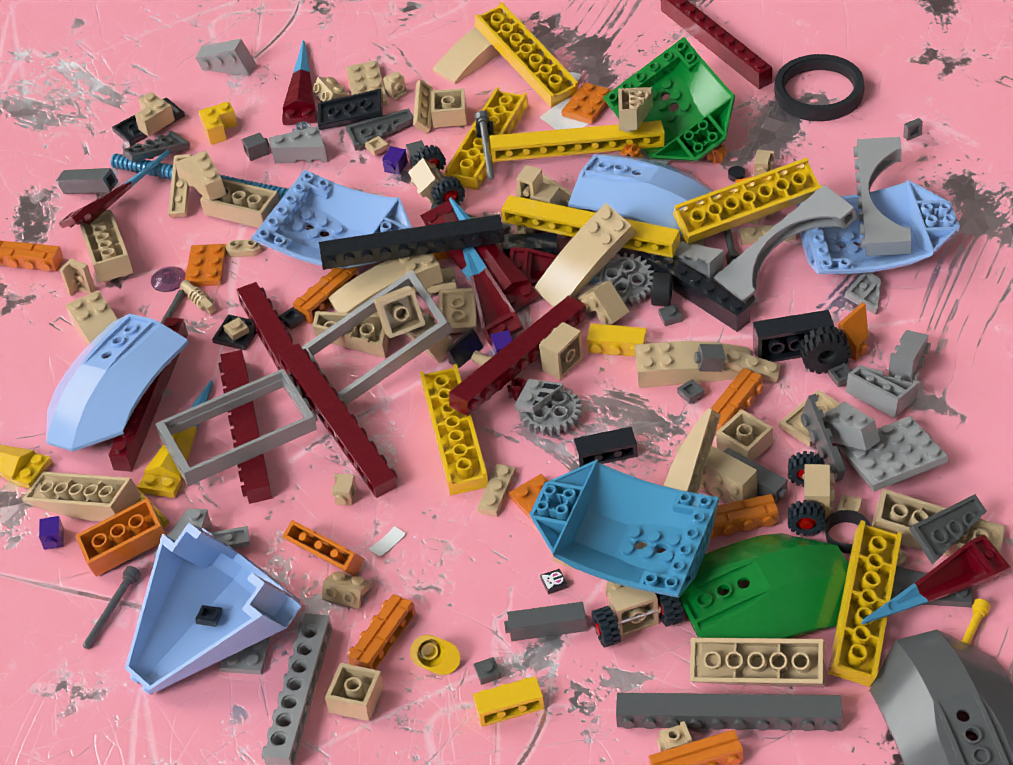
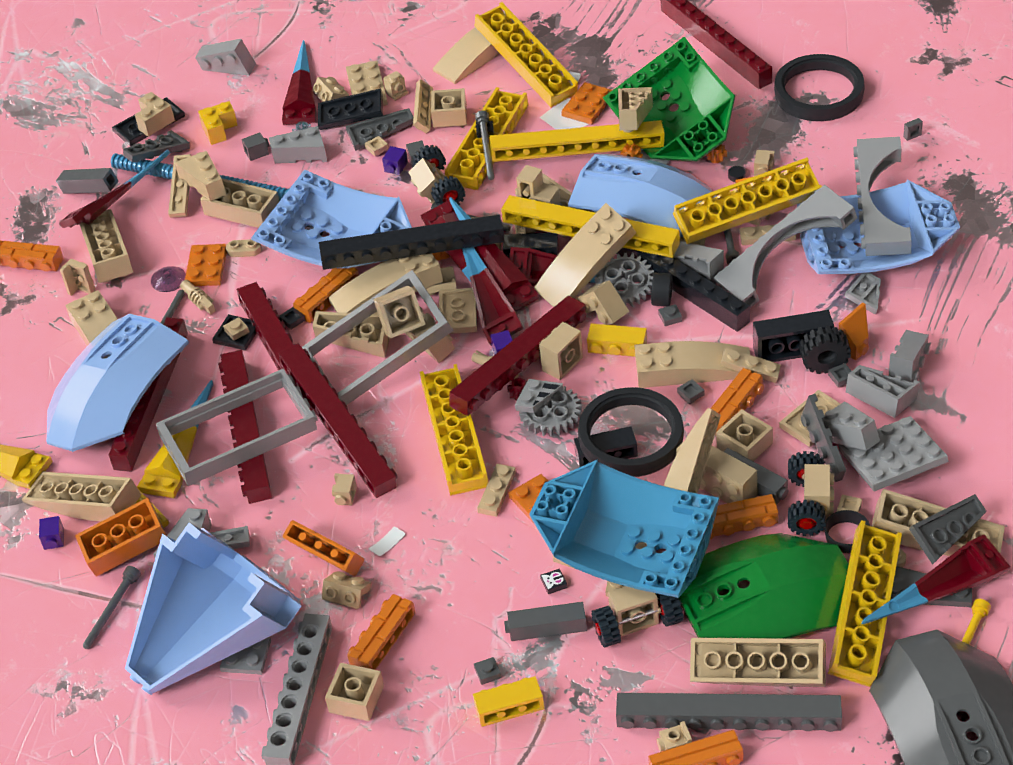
black tile [195,605,222,627] -> none
yellow piece [410,634,461,675] -> none
black slope [447,328,483,368] -> none
dark grey brick [694,344,726,372] -> none
none -> black tyre [578,387,684,477]

